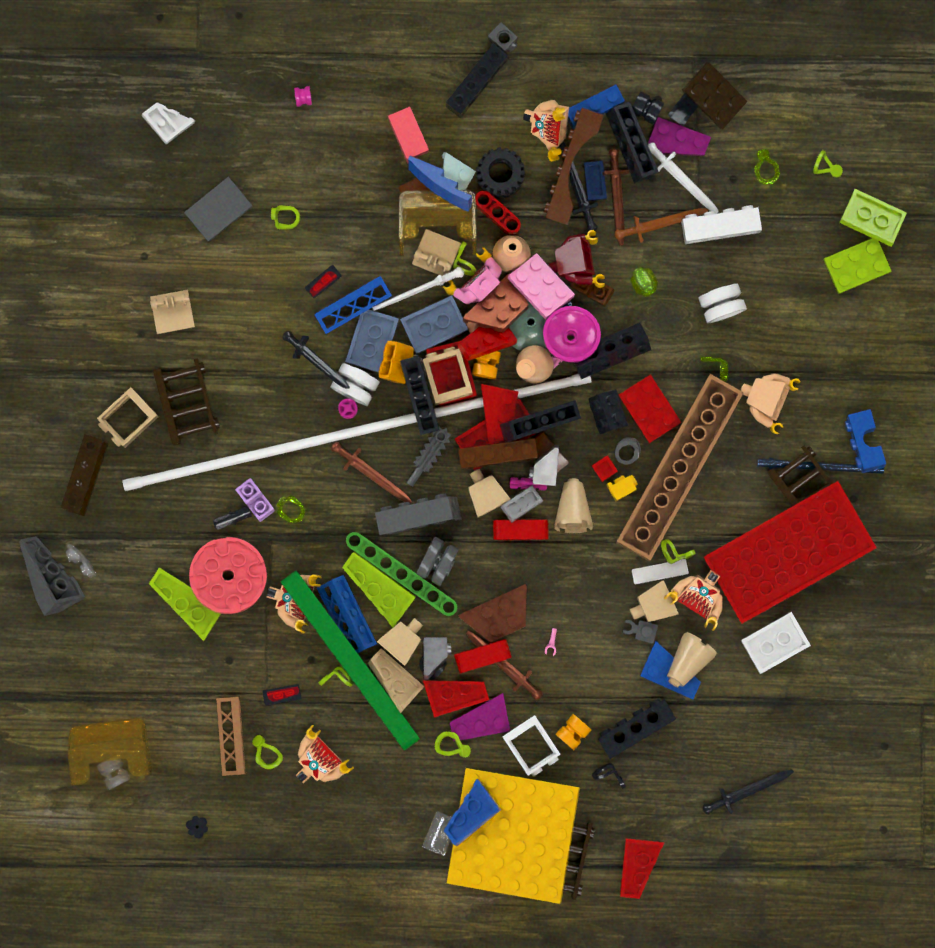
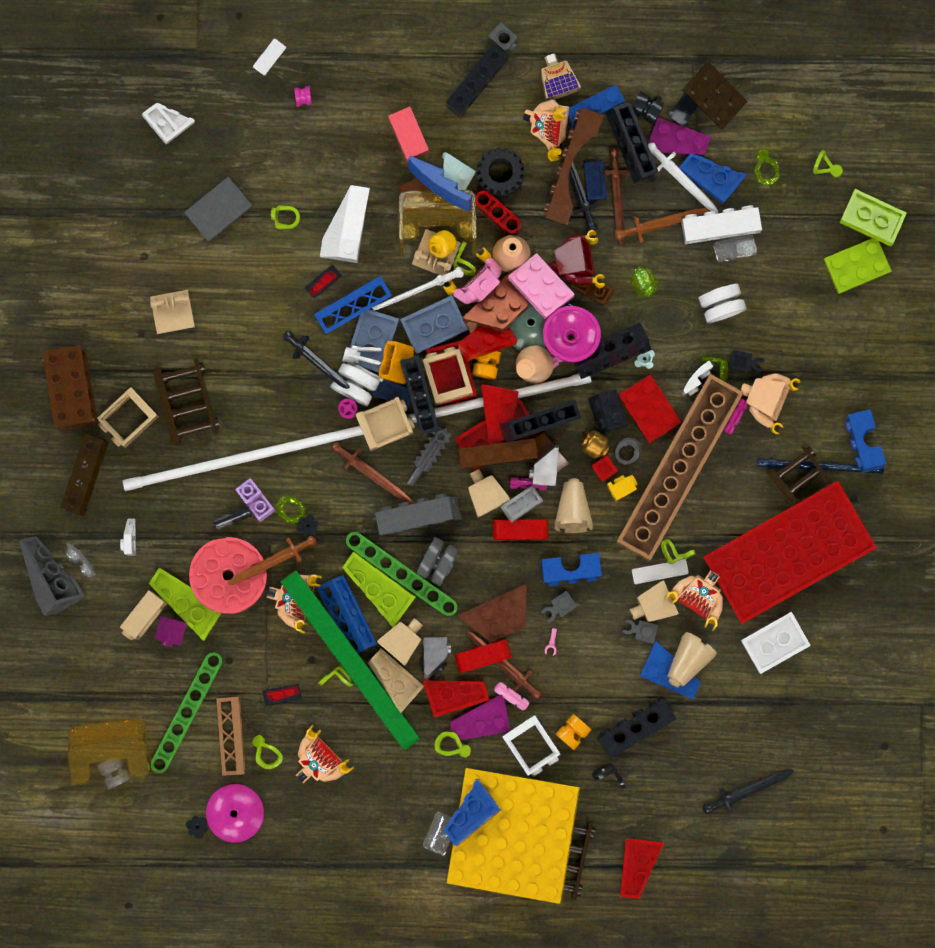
none -> reddish brown brick [42,345,98,432]
none -> white wing [120,519,136,556]
none -> tan window [120,591,168,640]
none -> bright green beam [151,653,223,773]
none -> magenta brick [154,617,187,647]
none -> dark pink dish [206,784,264,842]
none -> dark orange sword [228,536,316,585]
none -> white sticker [253,39,286,75]
none -> black plant [296,515,319,537]
none -> white wedge [320,185,370,263]
none -> white plant [343,345,383,382]
none -> tan panel [355,397,415,451]
none -> dark blue tile [373,379,411,409]
none -> yellow head [428,230,457,258]
none -> bright pink axle [494,682,529,710]
none -> torso [541,54,581,101]
none -> blue arch [541,553,602,586]
none -> dark grey plate [542,591,577,622]
none -> pearl gold head [580,430,609,459]
none -> light aqua plate [634,350,655,369]
none -> blue wing [679,153,747,204]
none -> white slope [682,361,713,396]
none -> clear slope [713,235,757,261]
none -> dark pink axle [723,399,748,435]
none -> black plate [729,350,764,373]

